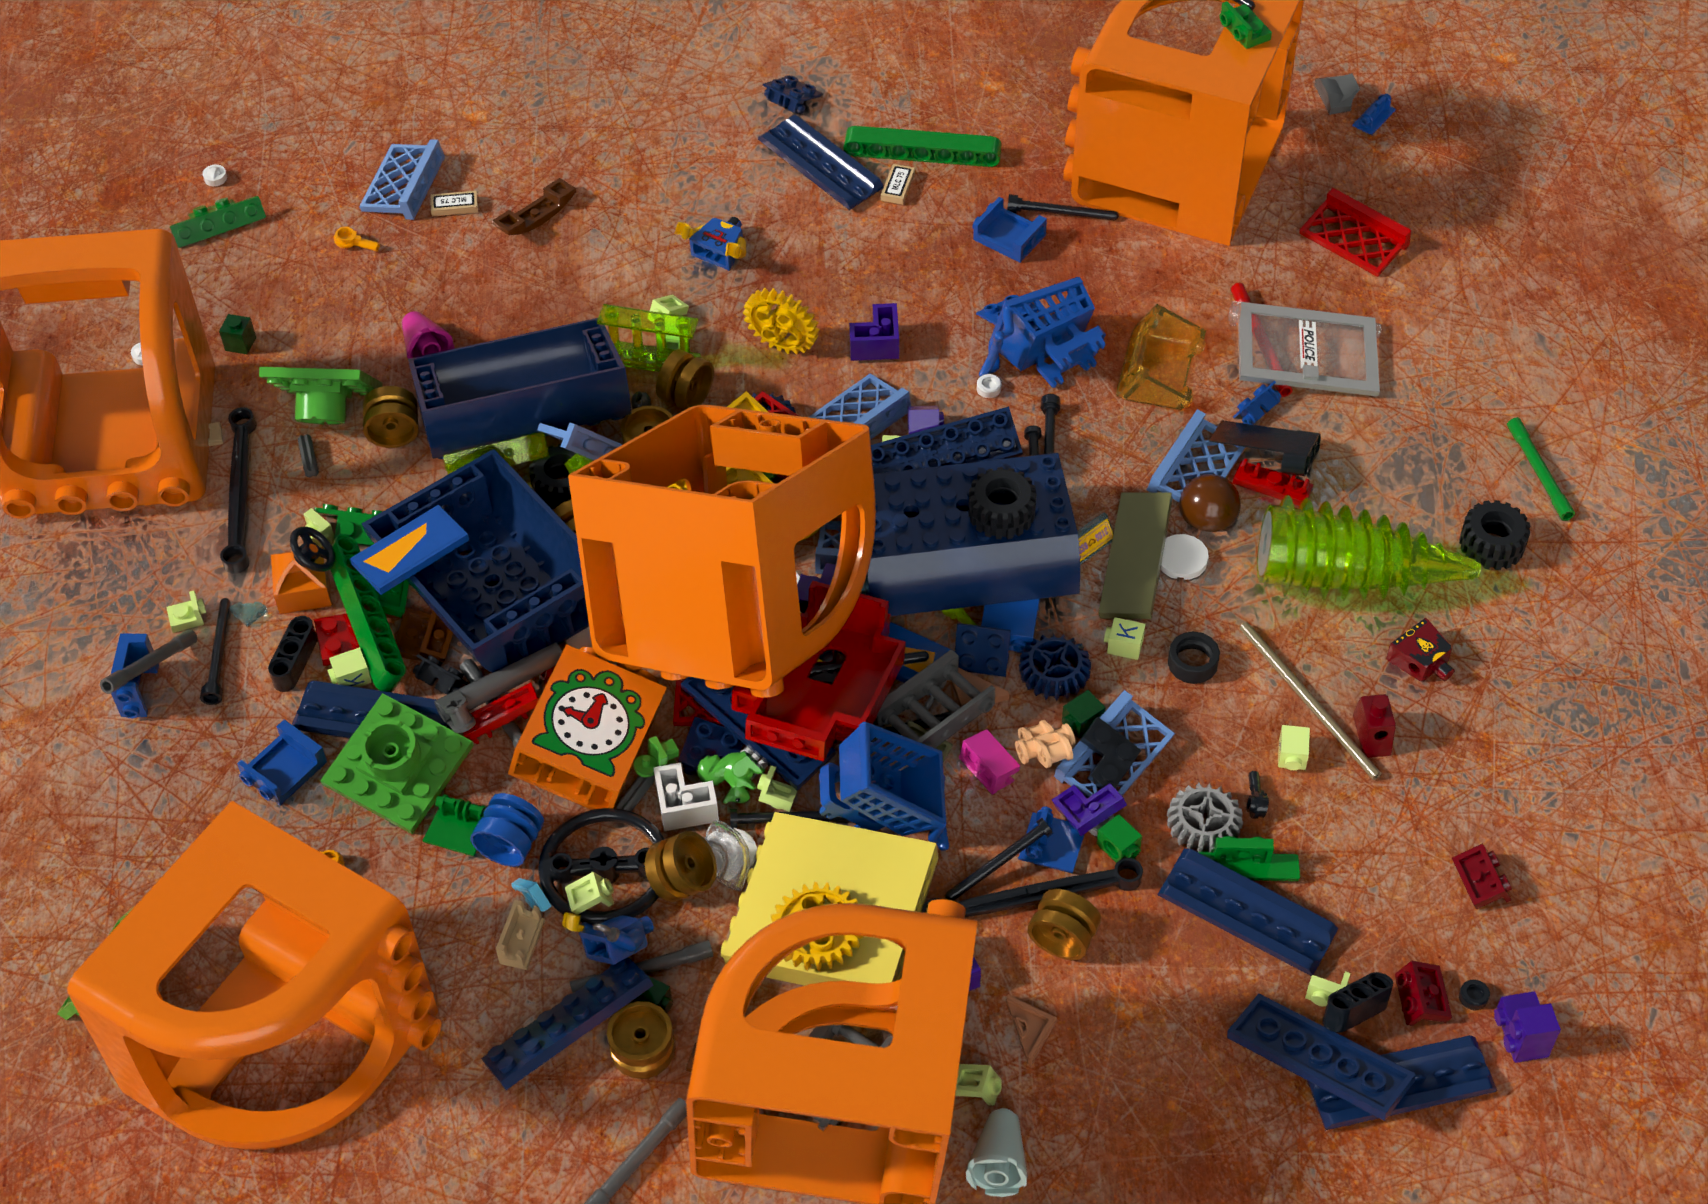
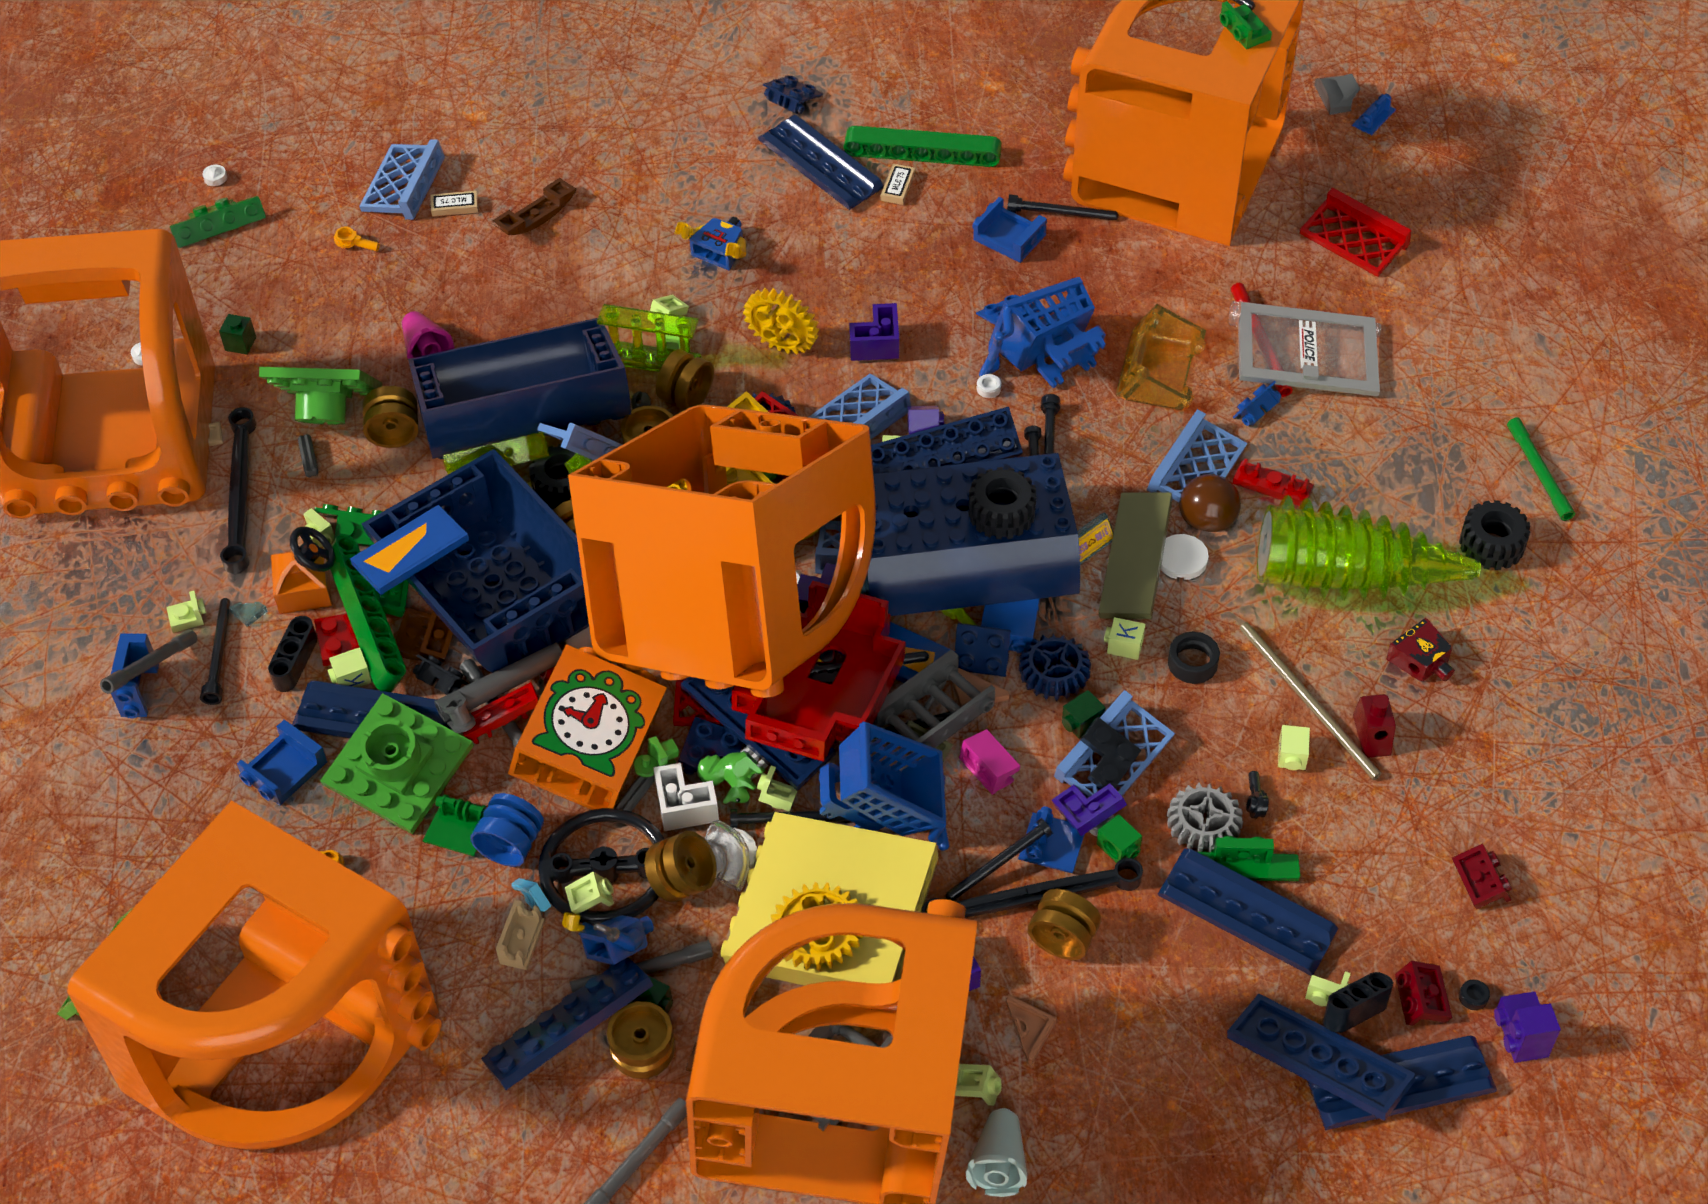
light nougat axle [1015,720,1076,768] -> none
black piece [1209,420,1321,476] -> none

